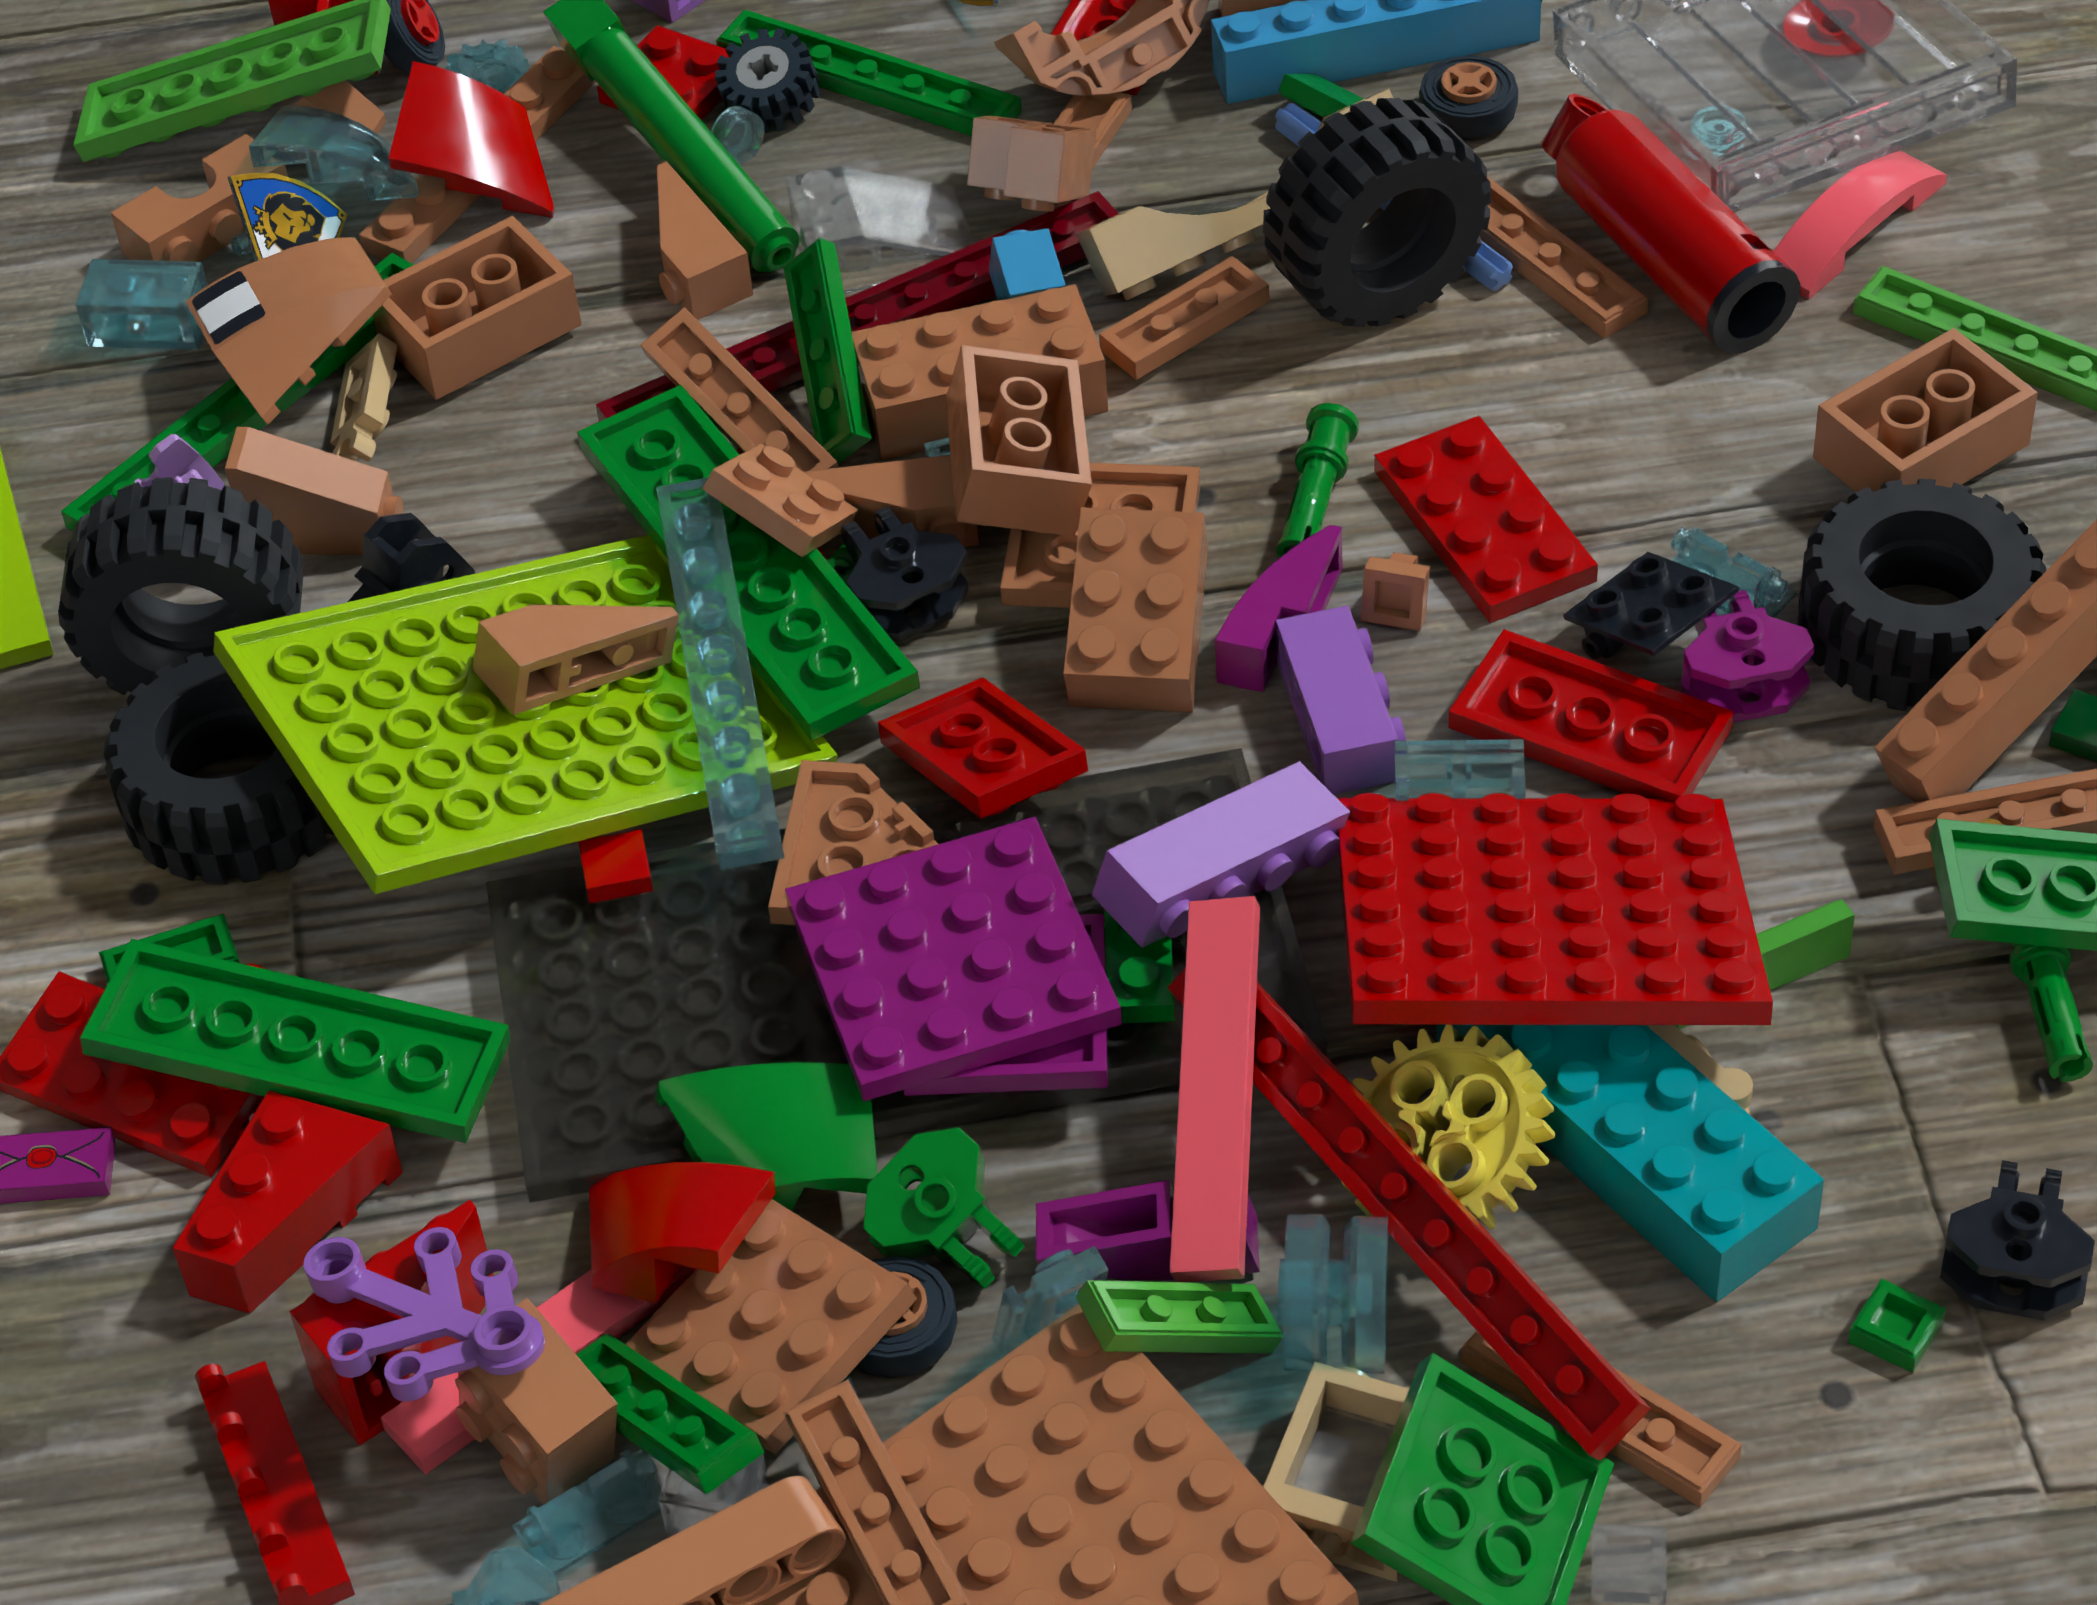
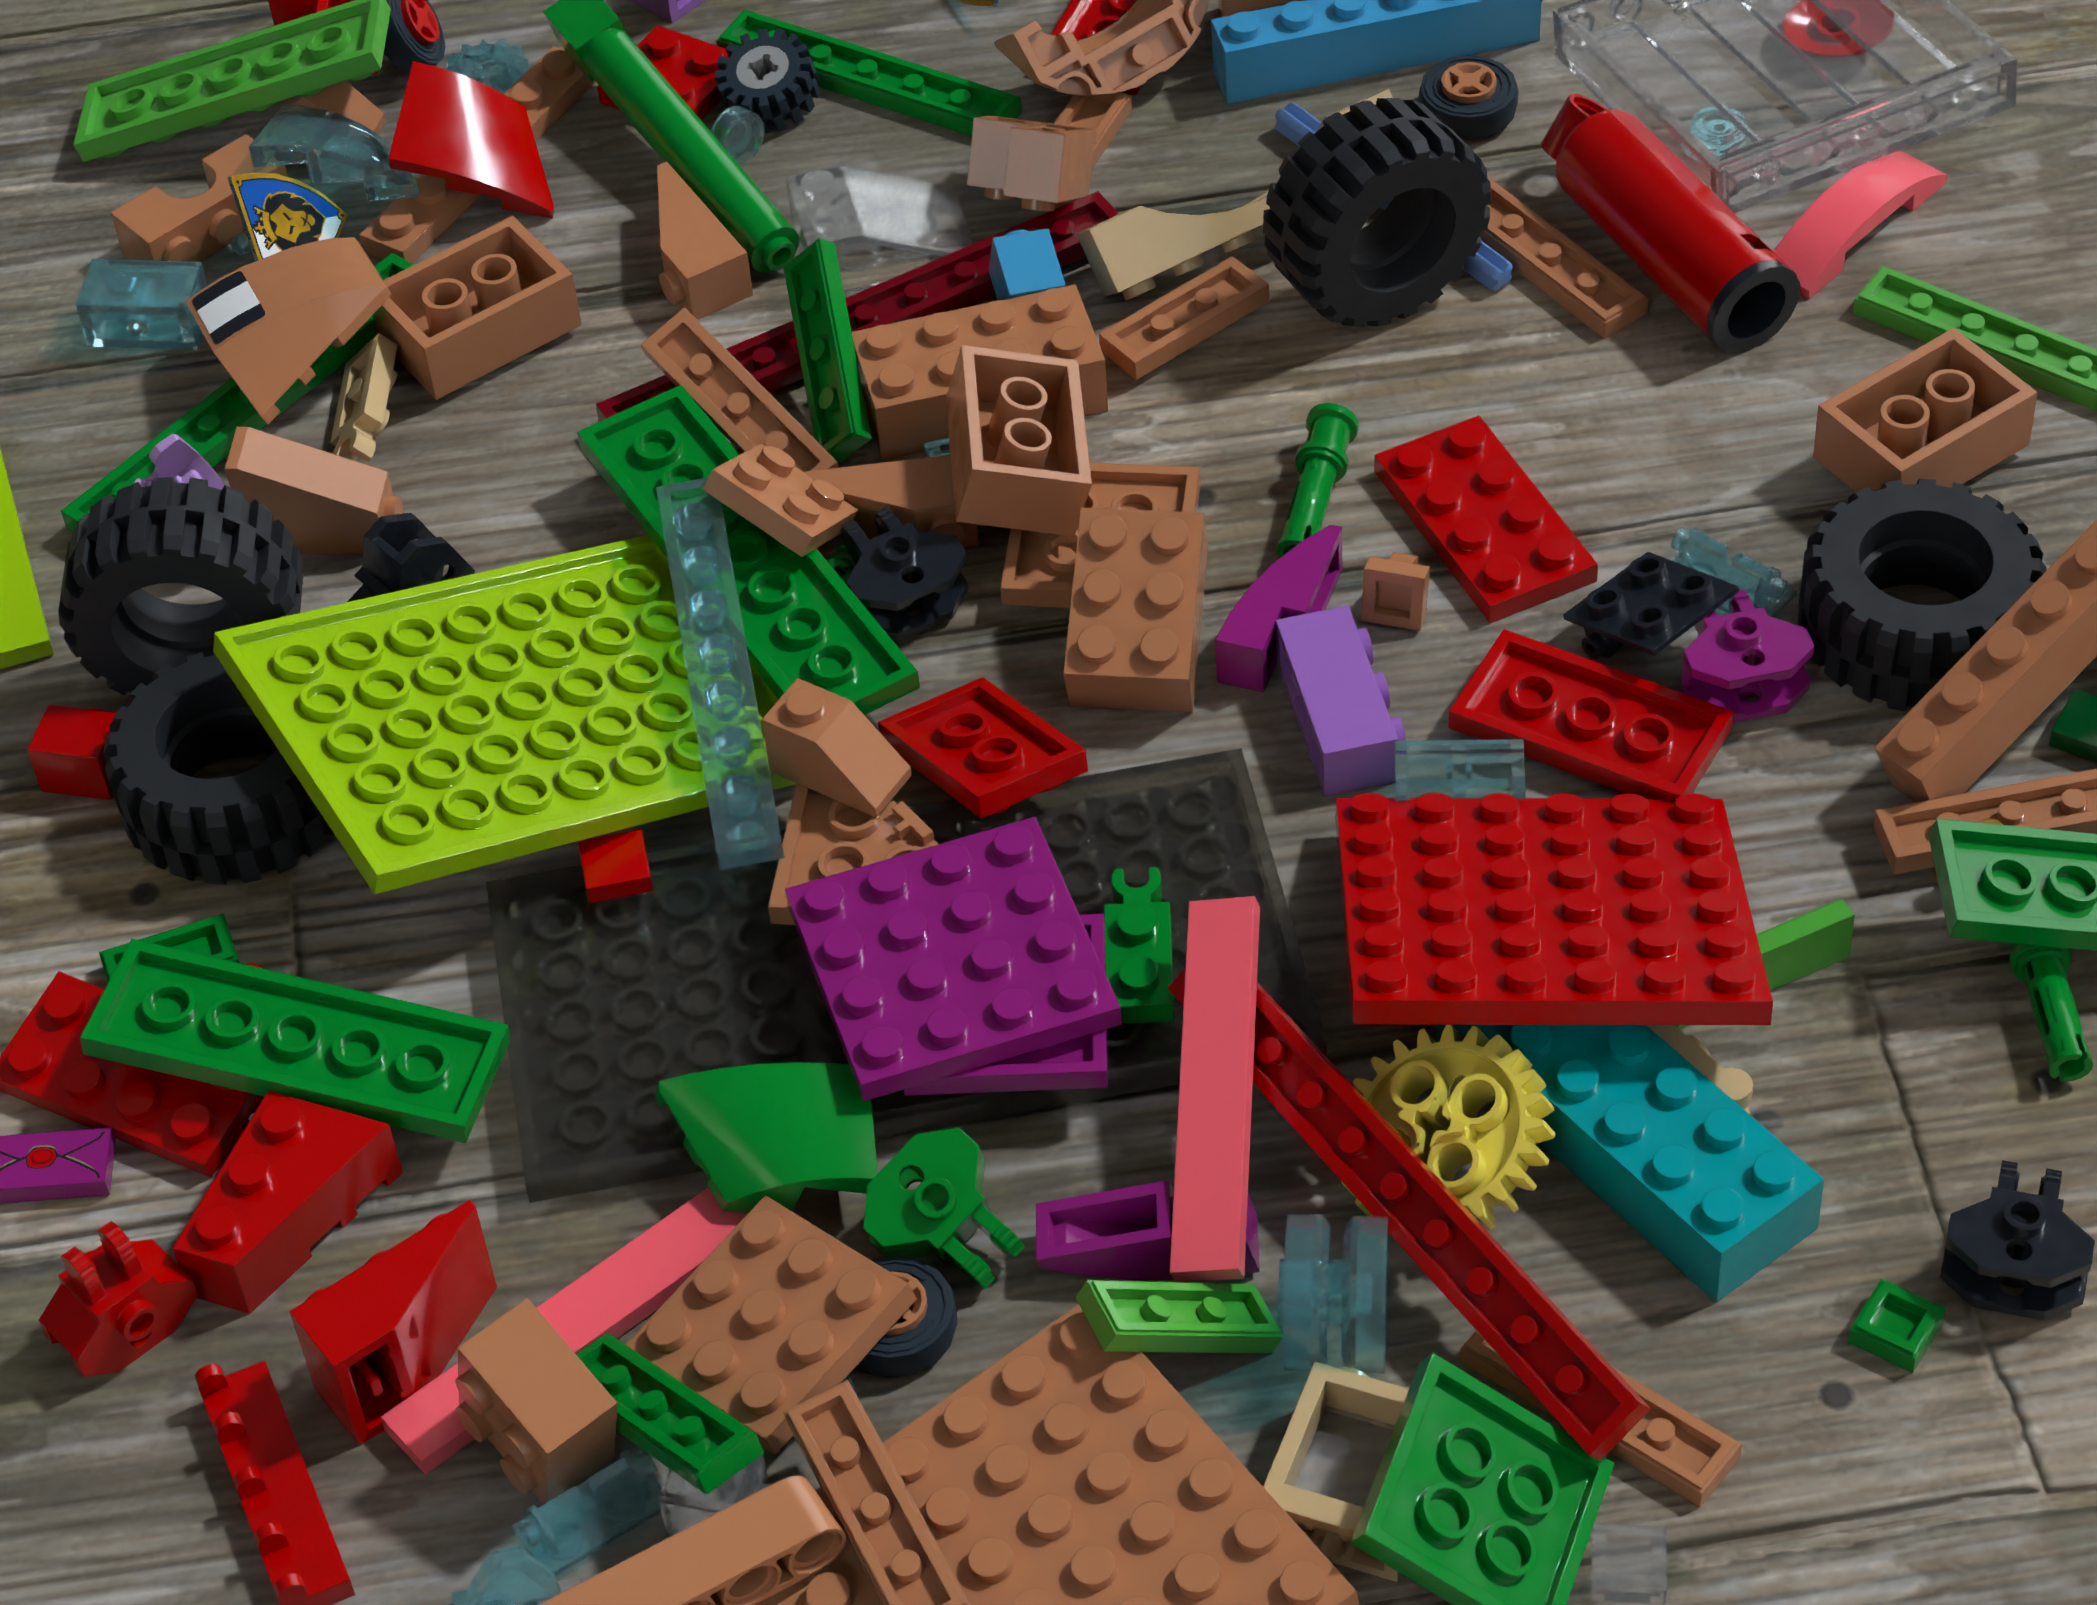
medium lavender plant [304,1227,545,1402] -> none
nougat slope [473,604,679,715] -> none
red slope [589,1162,775,1303] -> none
clear light blue plate [992,1246,1109,1357] -> none
medium lavender brick [1092,761,1350,948] -> none
green tile [1278,74,1363,117] -> none
none -> red brick [27,704,117,800]
none -> red hinge [39,1220,198,1377]
none -> nougat slope [762,678,912,818]

